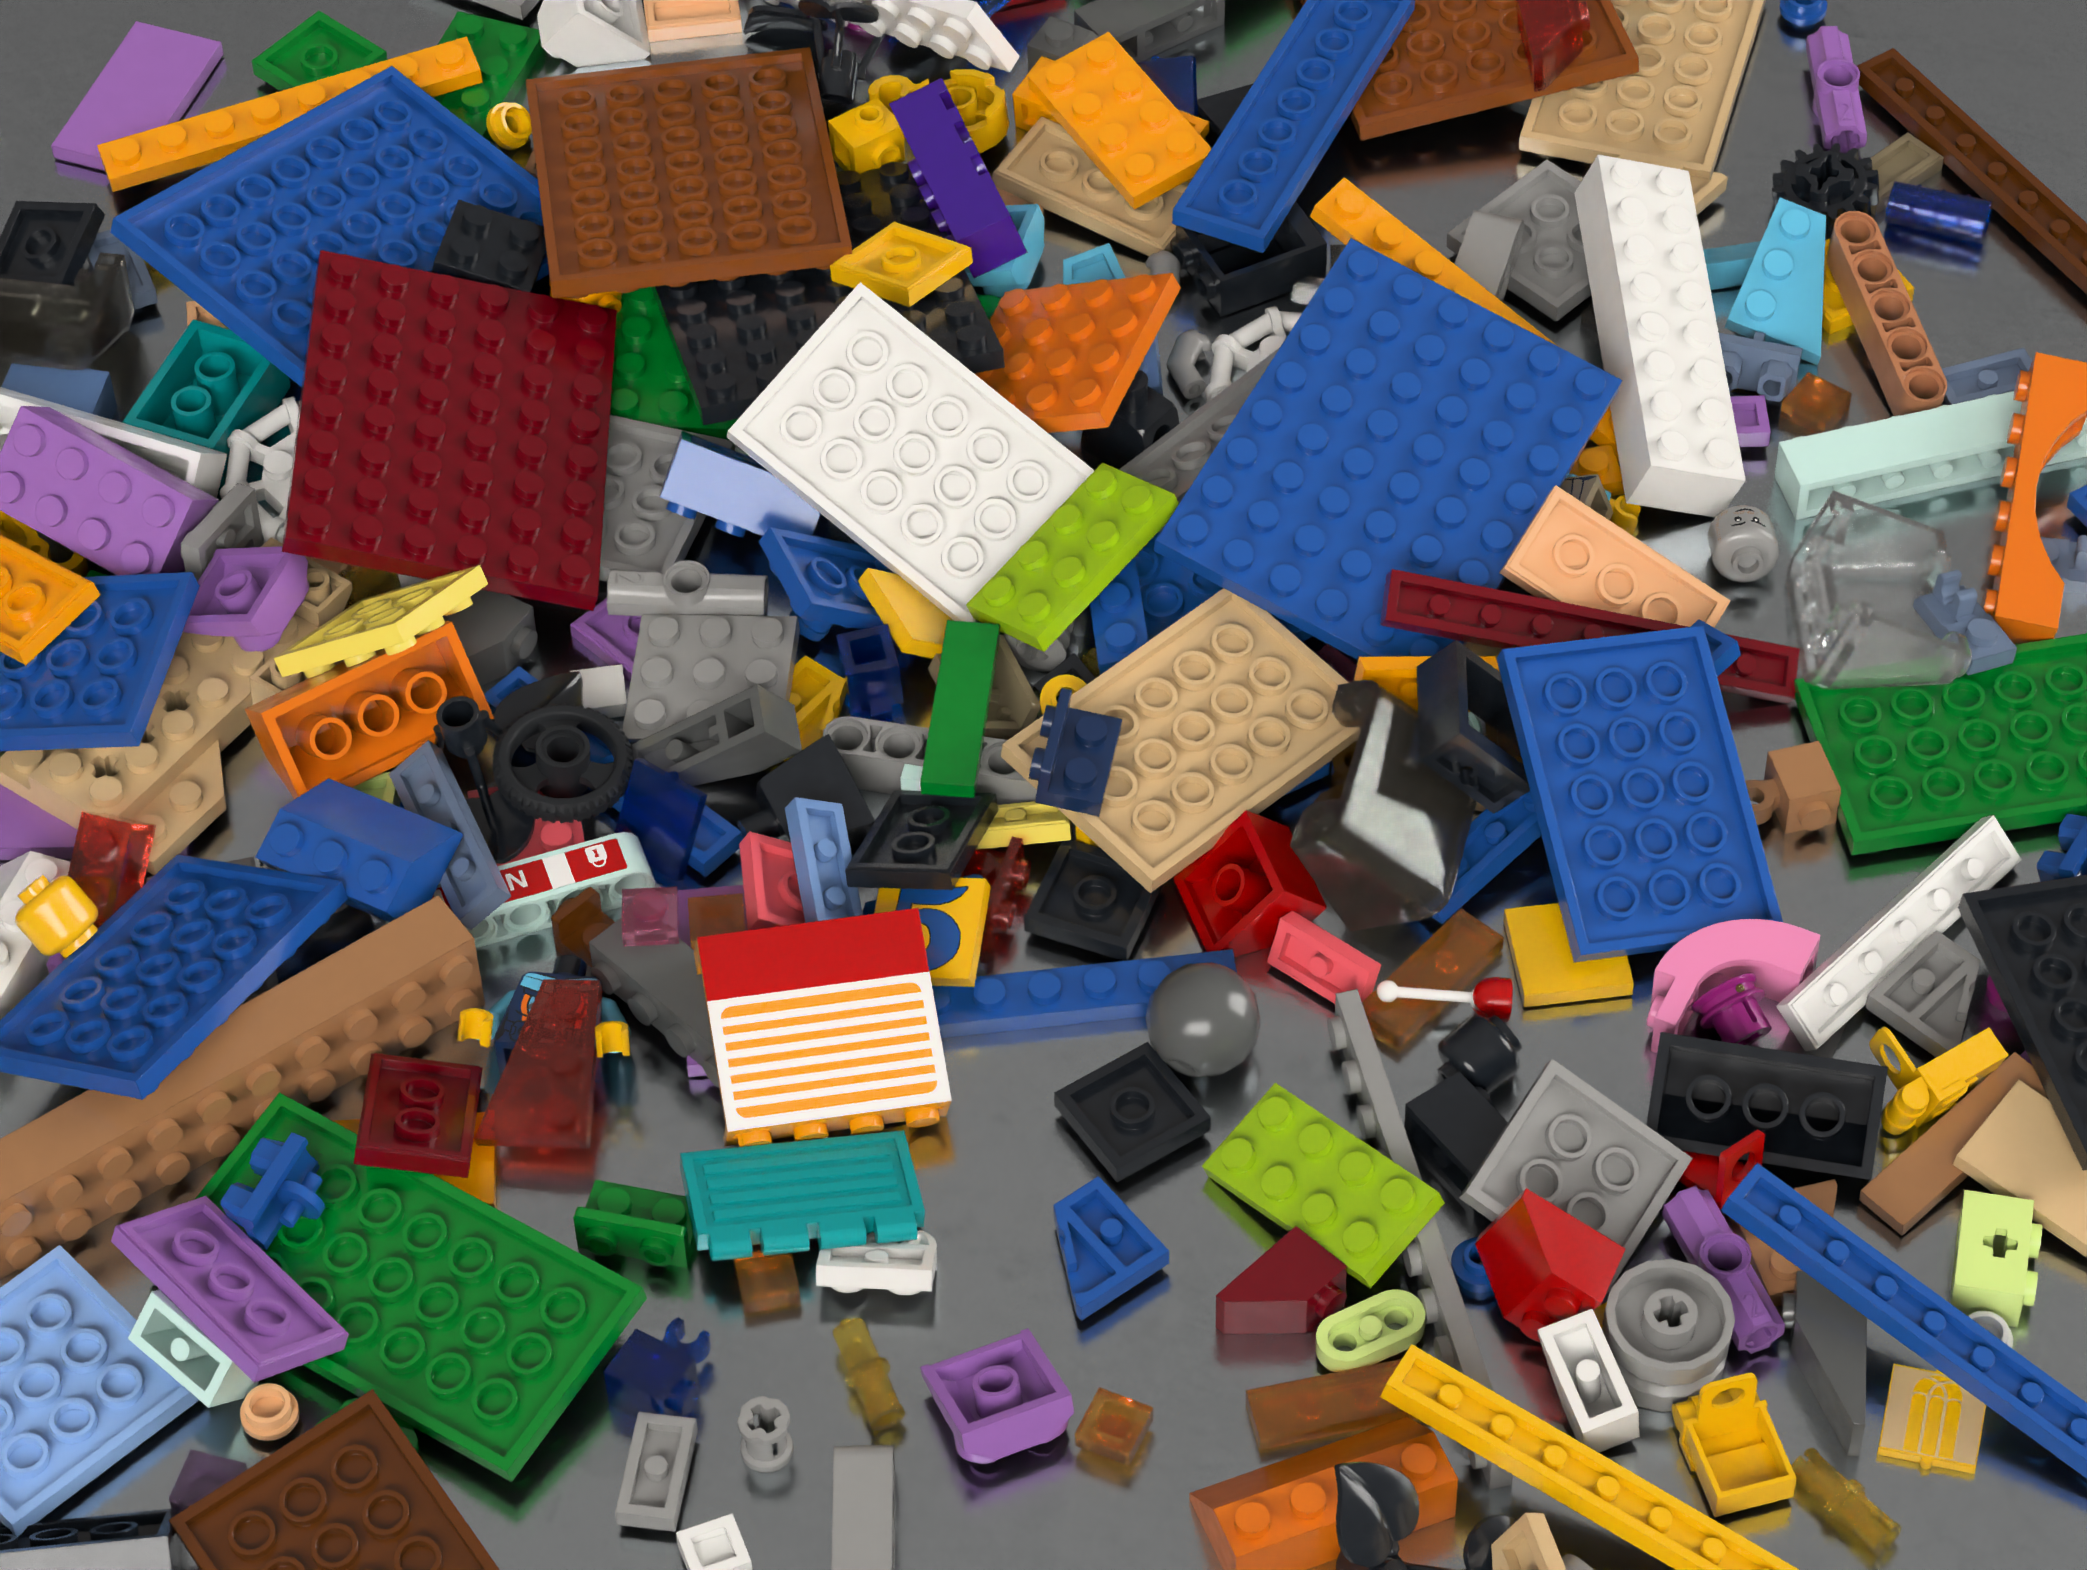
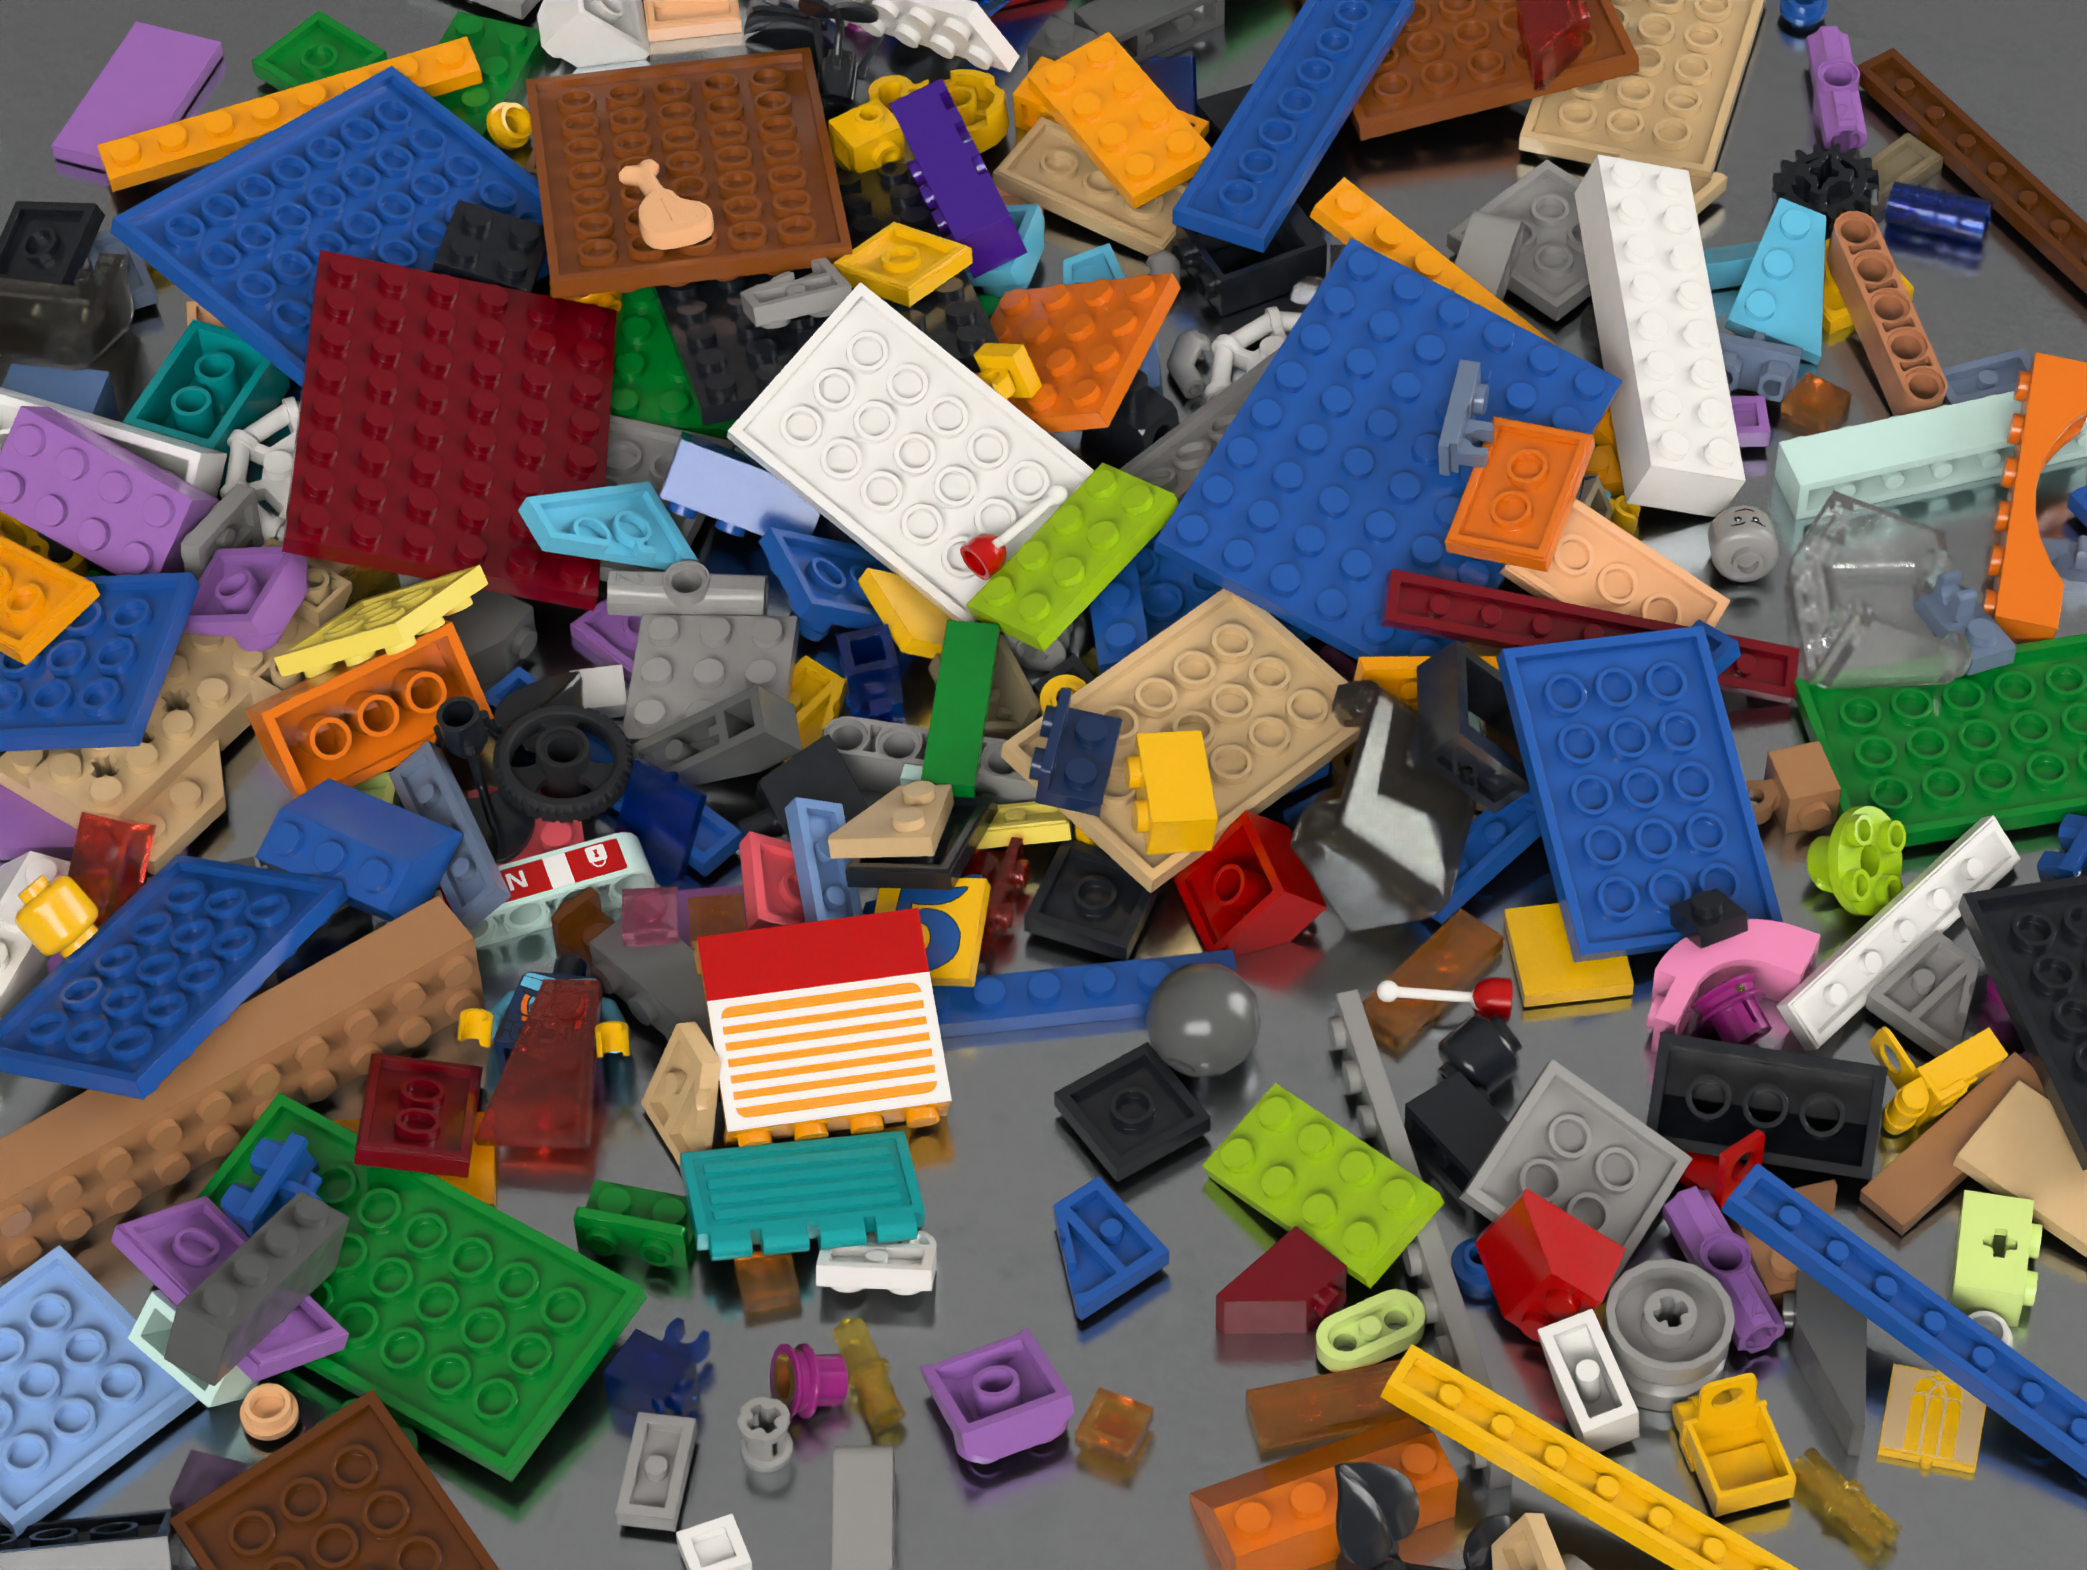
coral plate [1267,911,1382,1010] -> none
none -> dark grey brick [164,1191,350,1386]
none -> medium azure wing [518,481,698,570]
none -> light nougat piece [619,159,714,250]
none -> tan wing [641,1021,721,1167]
none -> light grey wing [740,257,852,329]
none -> magenta piece [770,1343,848,1419]
none -> tan wing [828,781,954,859]
none -> hinge [960,485,1068,580]
none -> yellow tile [974,343,1042,400]
none -> yellow brick [1124,730,1218,855]
none -> sand blue plate [1438,359,1494,476]
none -> orange tile [1445,416,1595,572]
none -> black plate [1670,888,1748,949]
none -> lime plate [1806,806,1906,916]

